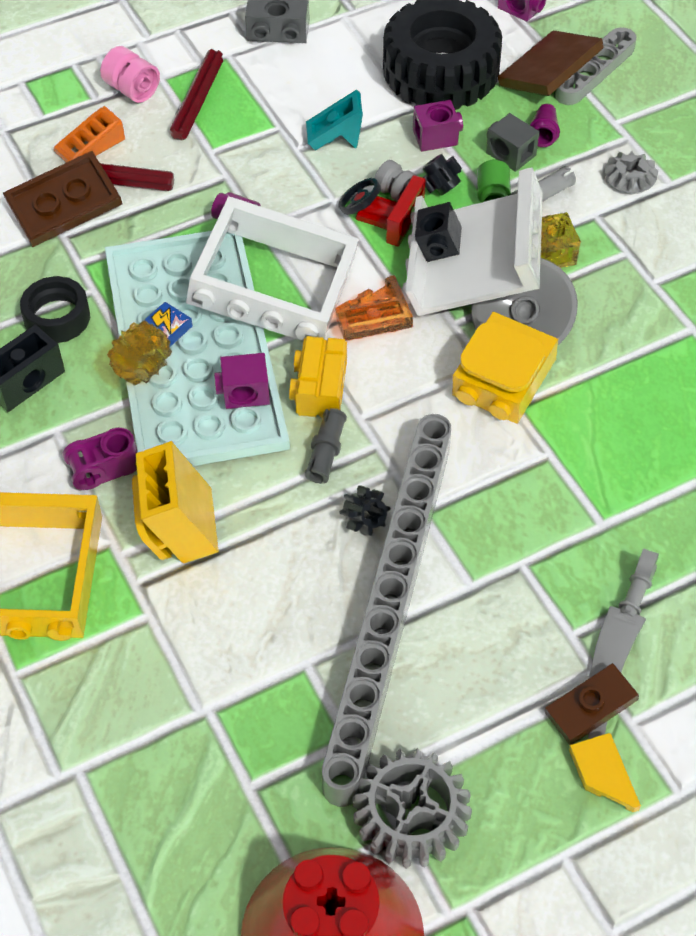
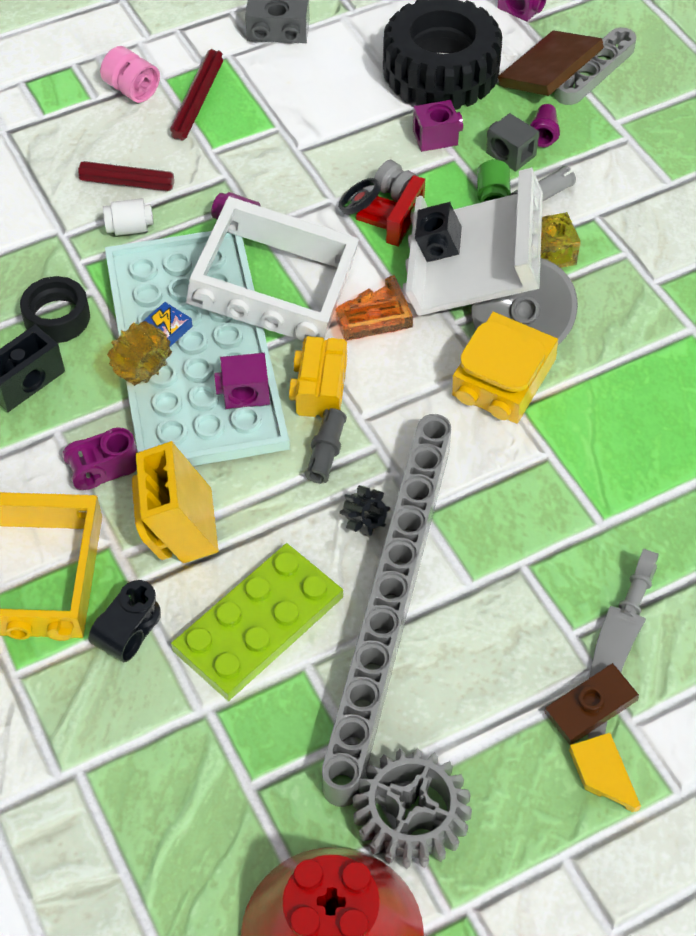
reddish brown tile [3,151,123,247] -> none
orange slope [54,106,125,163] -> none
teal slope [306,89,363,151] -> none
black gear [422,154,462,195] -> none
light grey gear [605,151,658,193] -> none
none -> black piece [88,580,161,663]
none -> white brick [103,198,154,236]
none -> lime plate [171,543,343,702]

